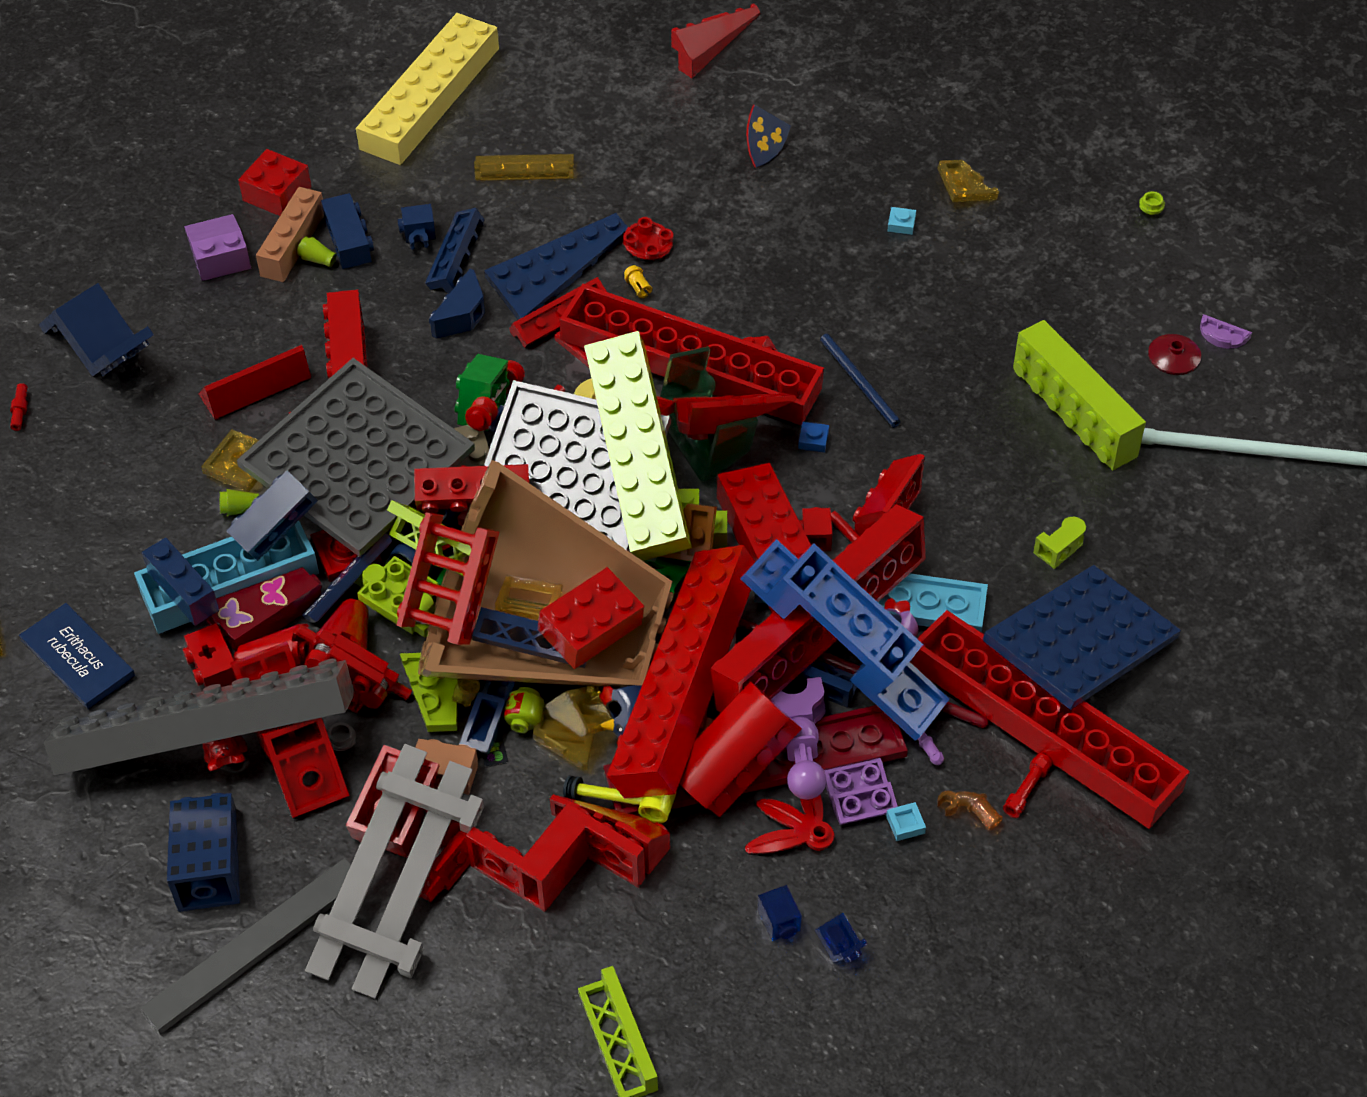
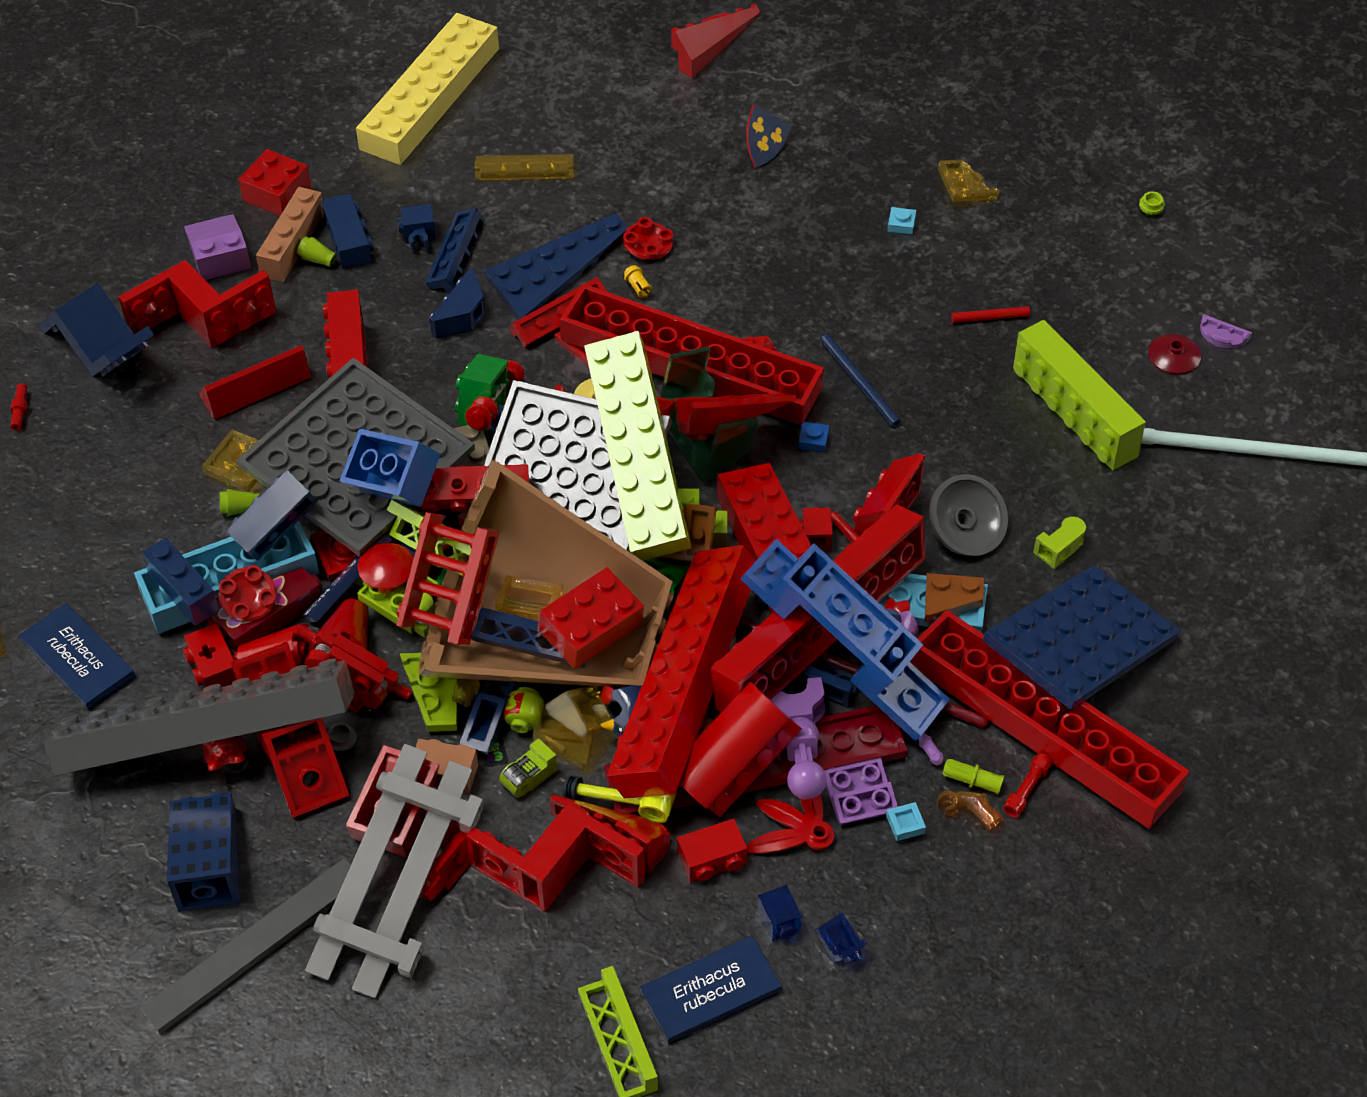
none -> red bracket [118,260,277,349]
none -> red dish [219,565,277,622]
none -> blue brick [340,429,441,507]
none -> red dish [357,543,414,594]
none -> lime leg [499,738,558,798]
none -> dark blue tile [639,935,782,1044]
none -> red brick [677,819,748,883]
none -> dark orange wing [924,573,984,622]
none -> dark grey dish [929,474,1008,557]
none -> lime axle [943,759,1004,794]
none -> red bar [951,306,1030,323]

